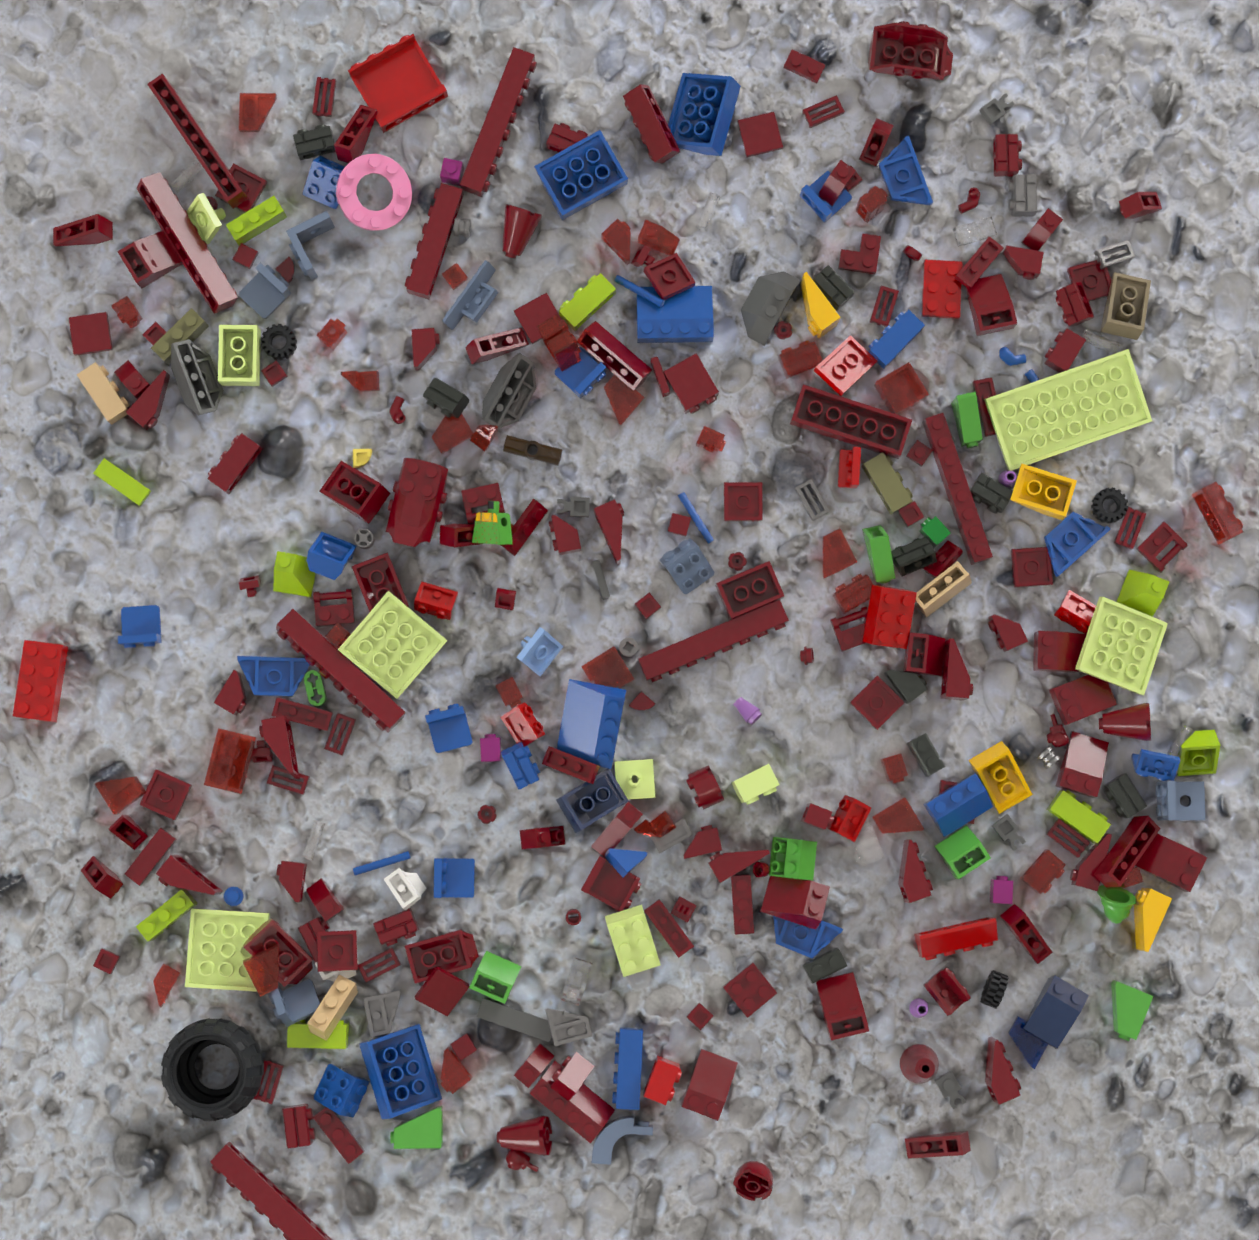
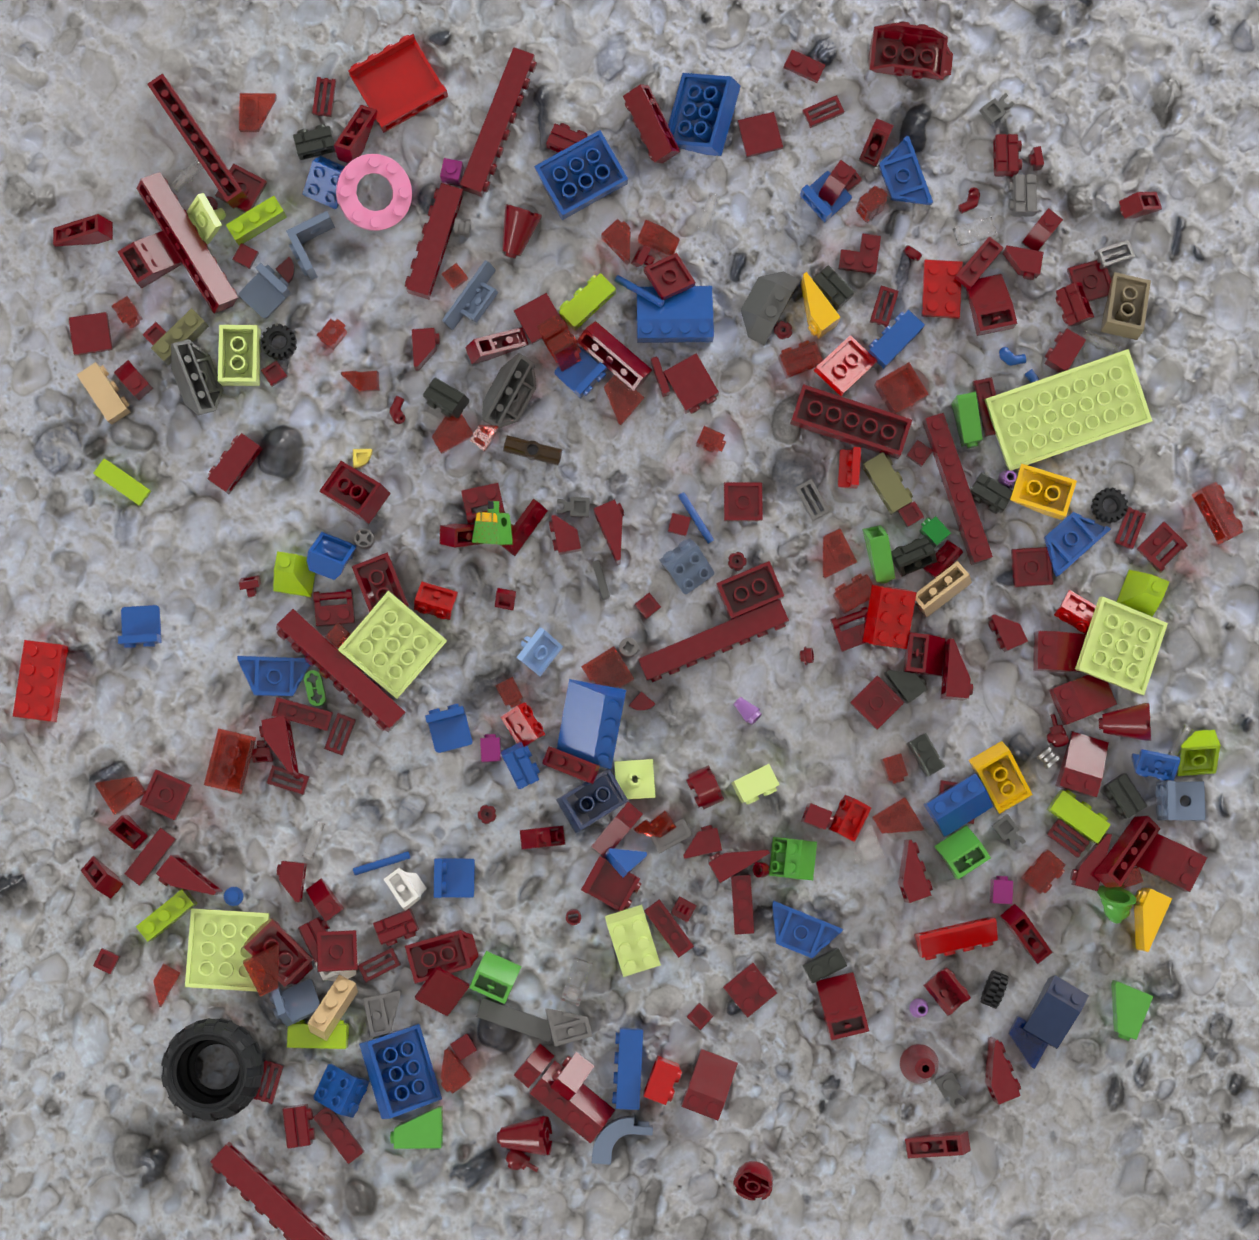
dark red slope [126,370,170,430] -> none
dark red slope [214,670,247,716] -> none
dark red slope [385,458,448,547] -> none
dark red slope [760,876,830,930] -> none
none -> dark red plate [1028,146,1044,171]

